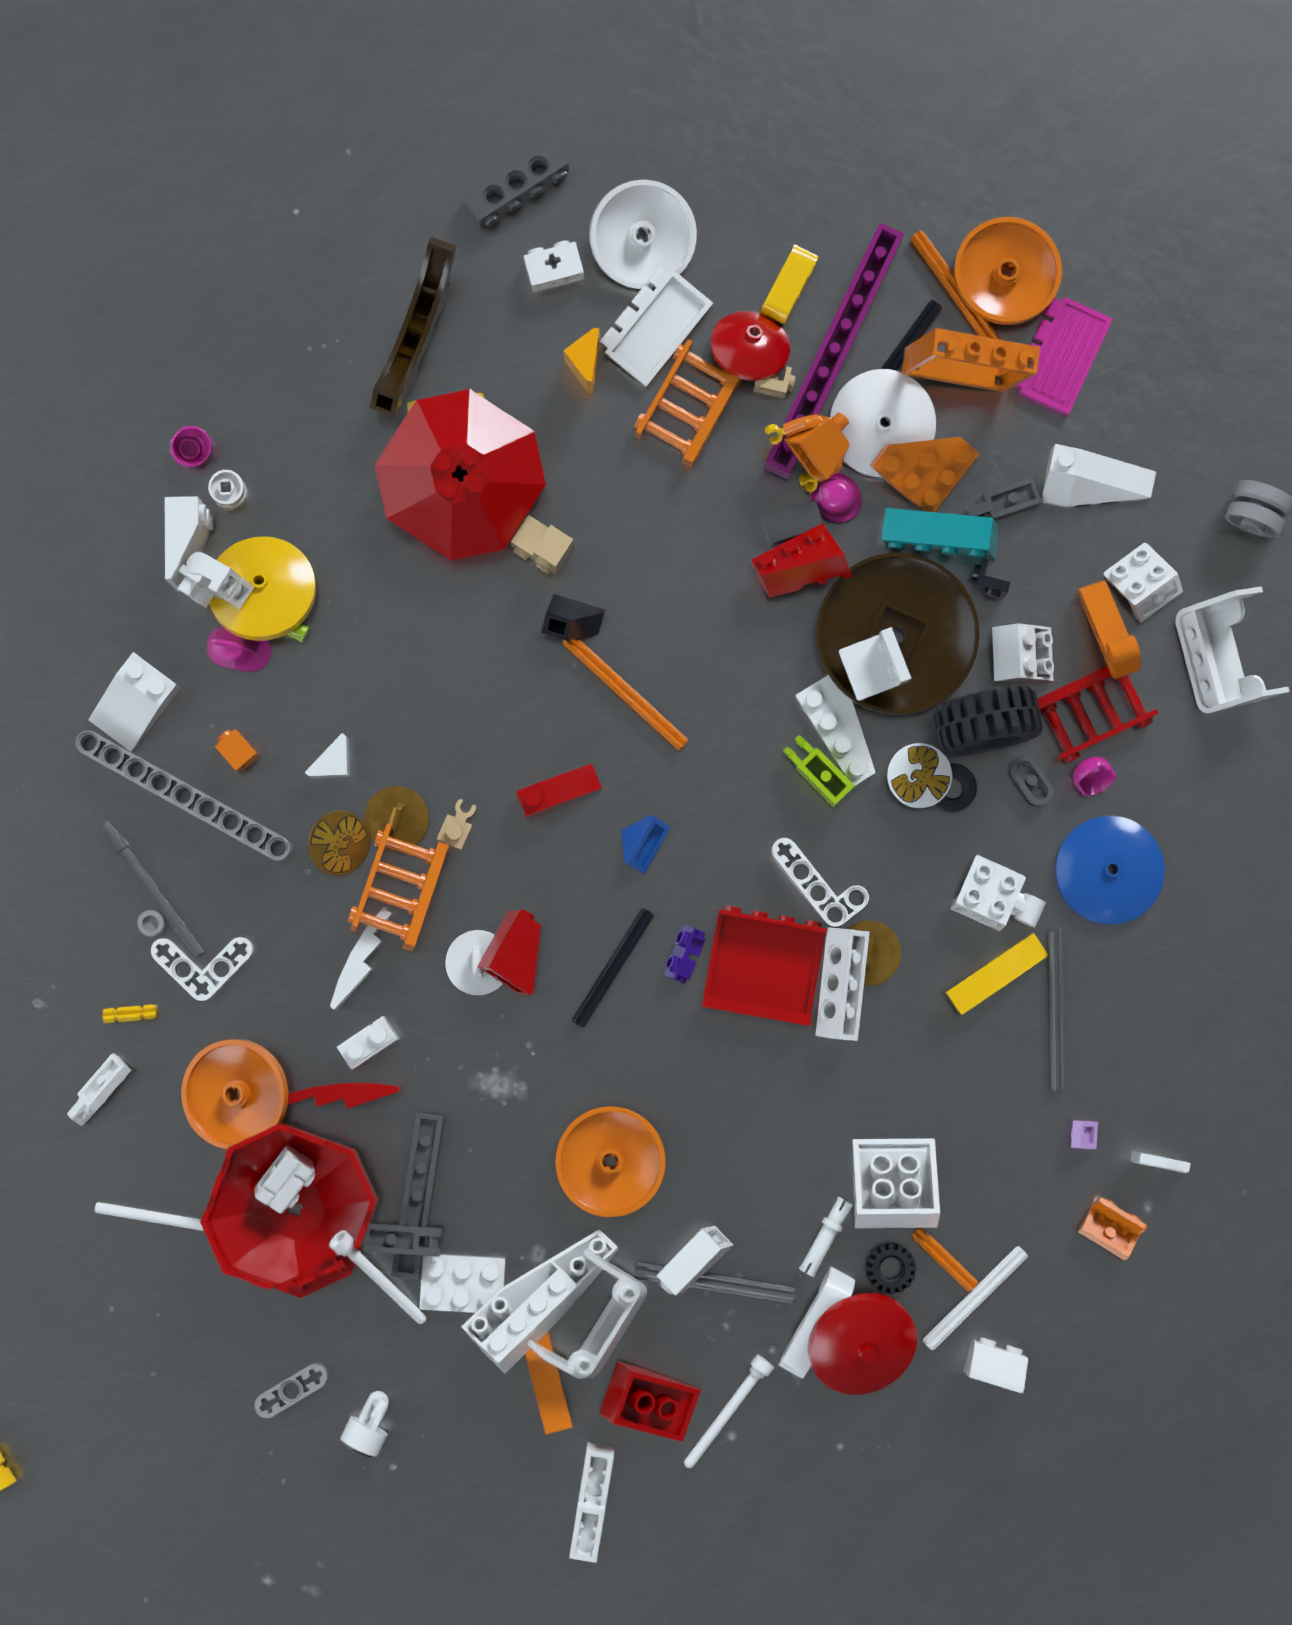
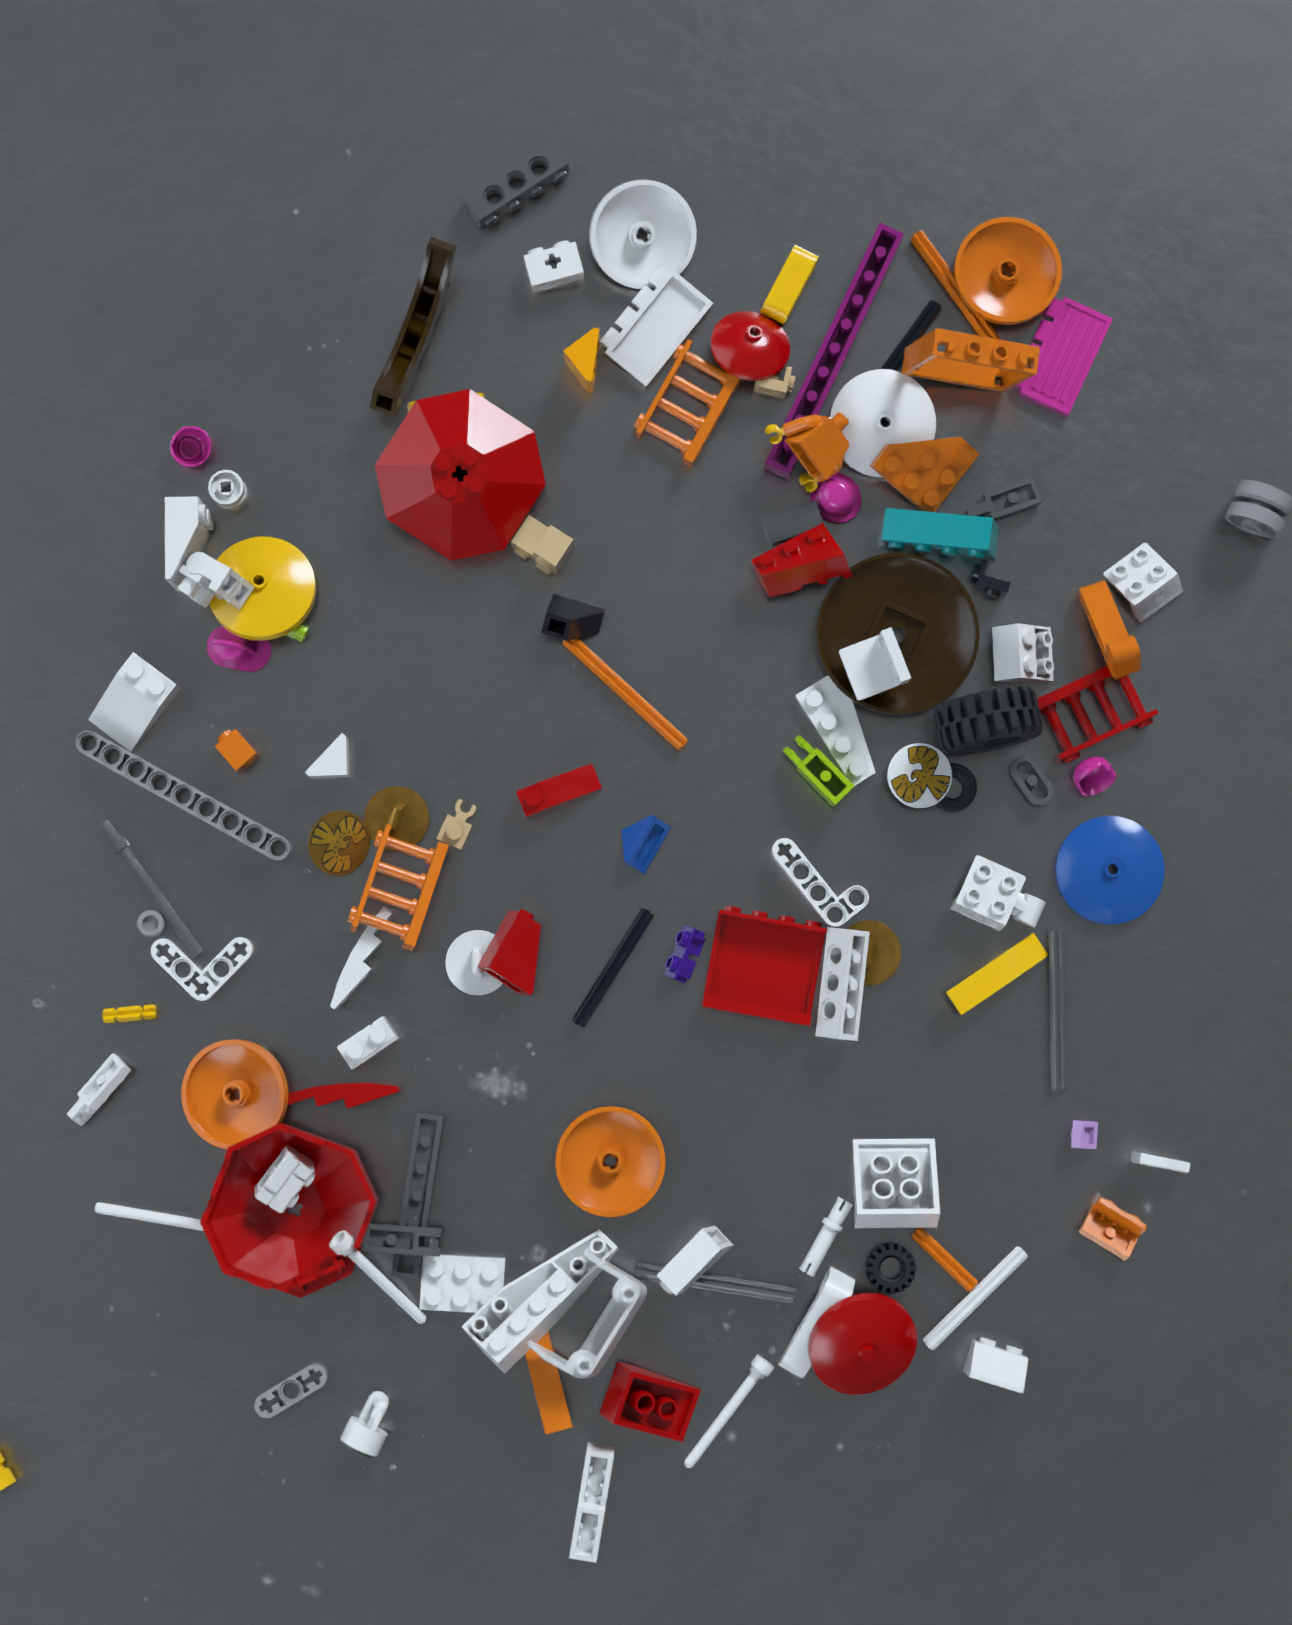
white wedge [1041,444,1156,507] -> none
white windscreen [1176,587,1290,713] -> none

